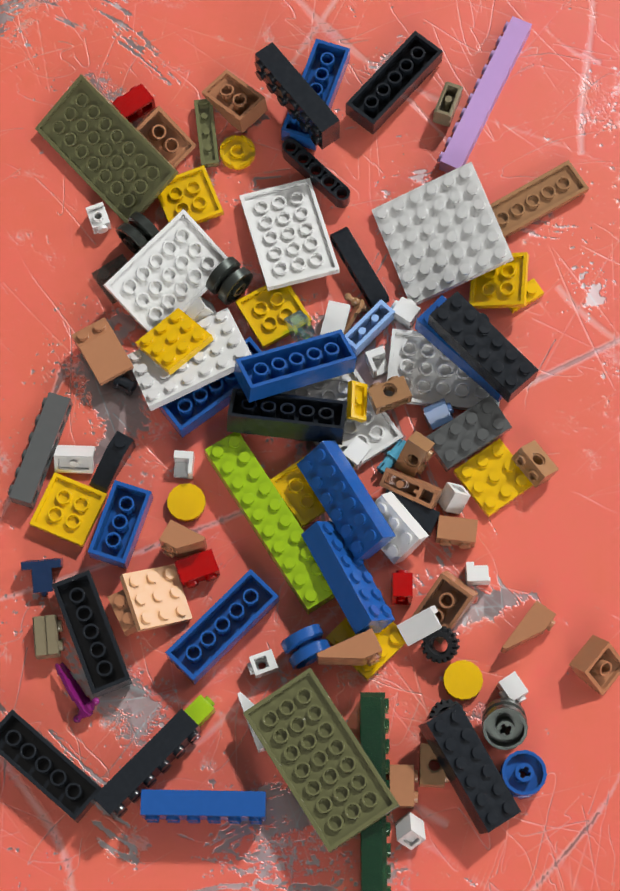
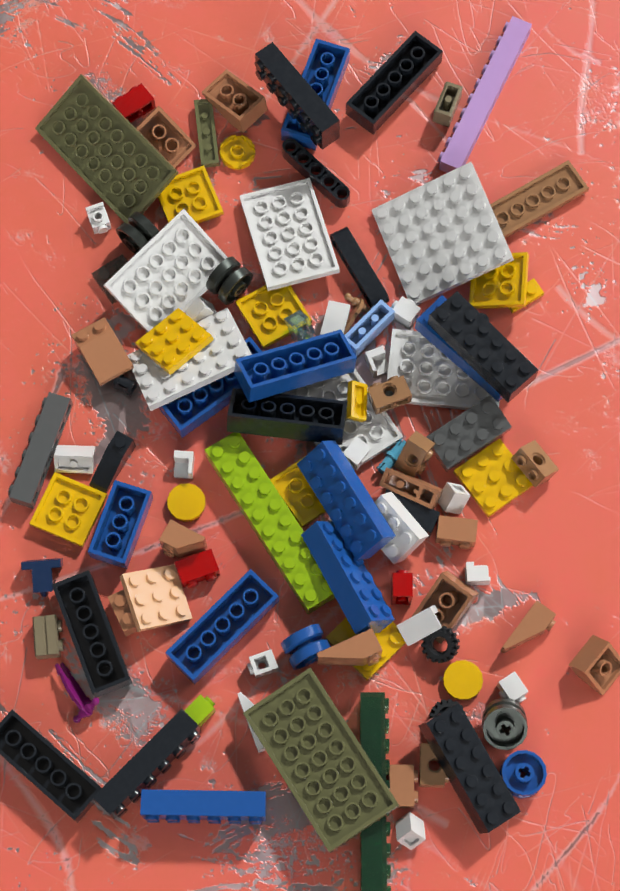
medium blue brick [423,398,454,430] -> none

